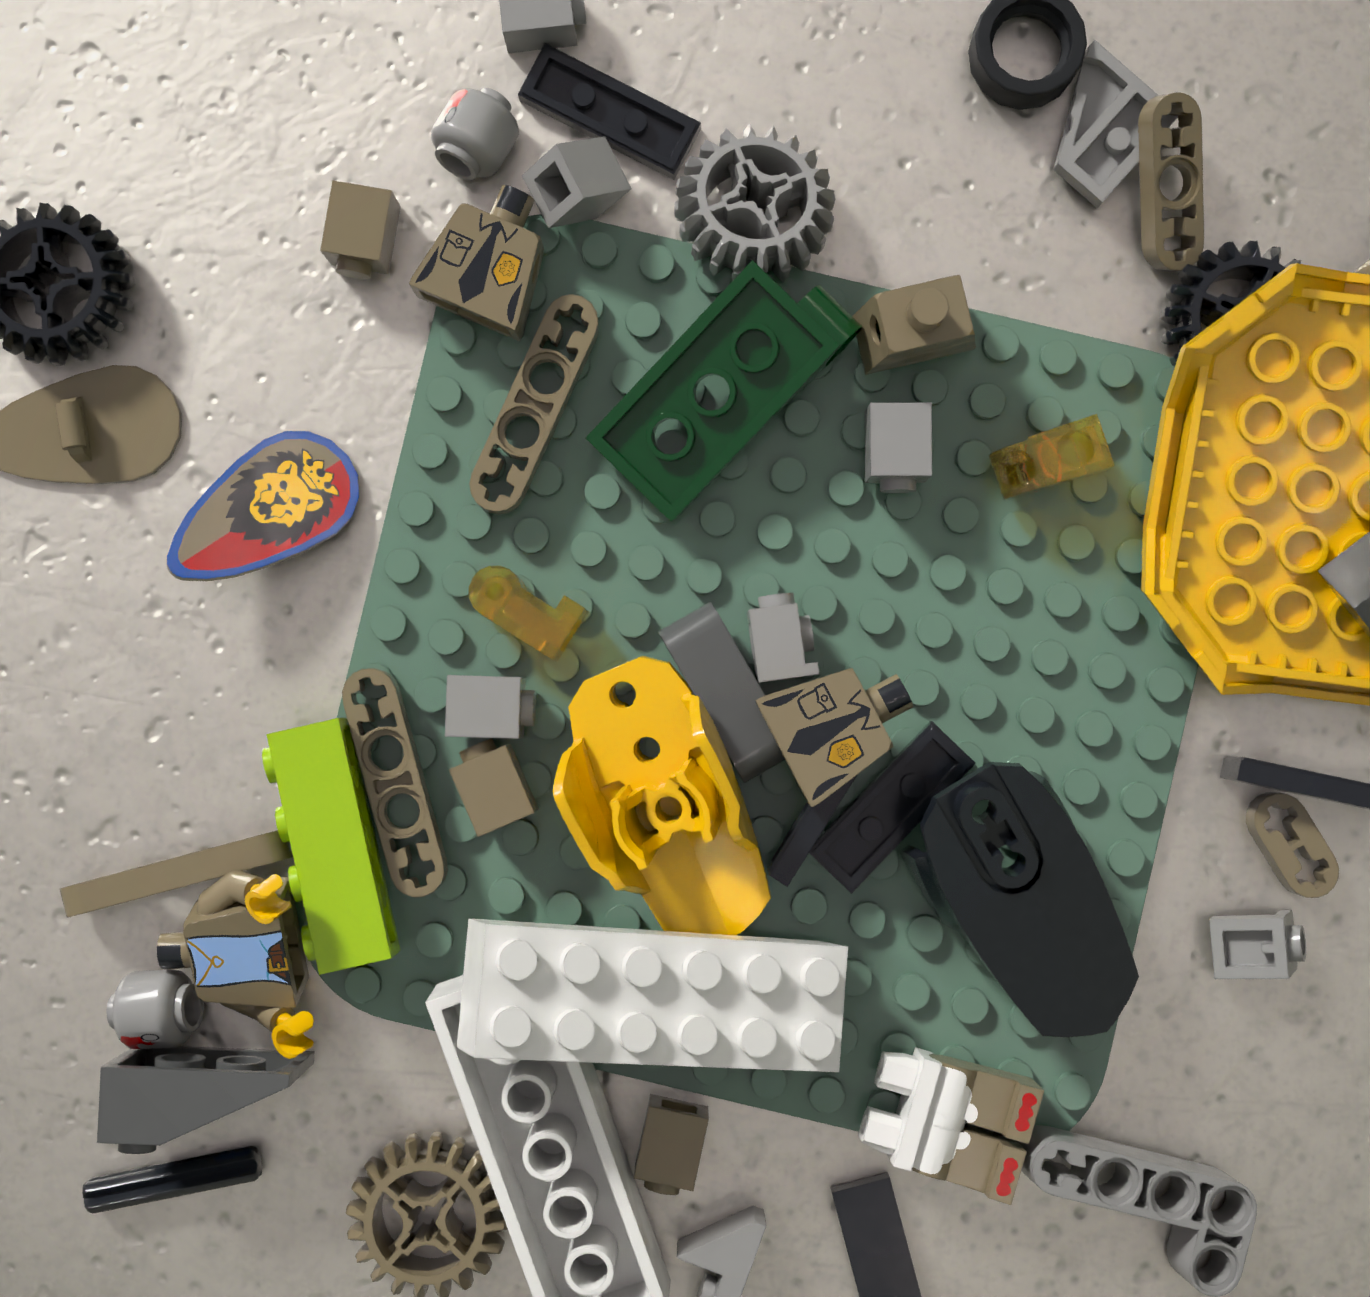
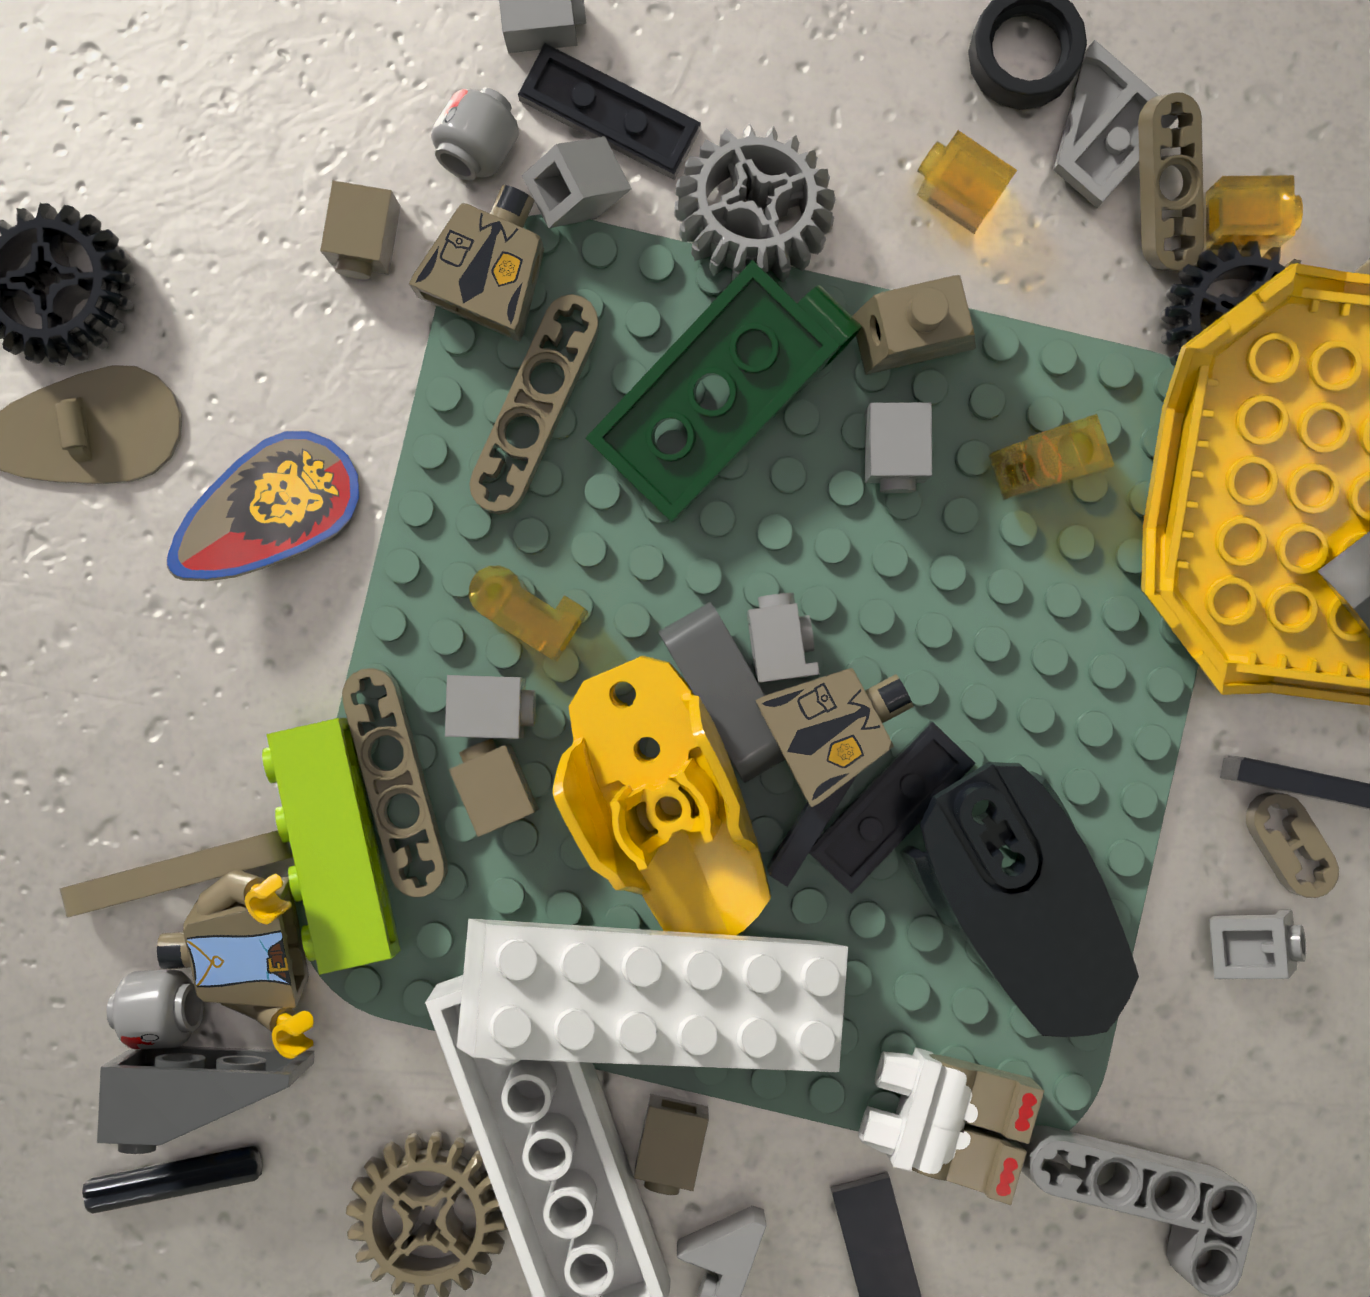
none -> clear yellow brick [917,130,1017,234]
none -> clear yellow brick [1206,175,1303,250]

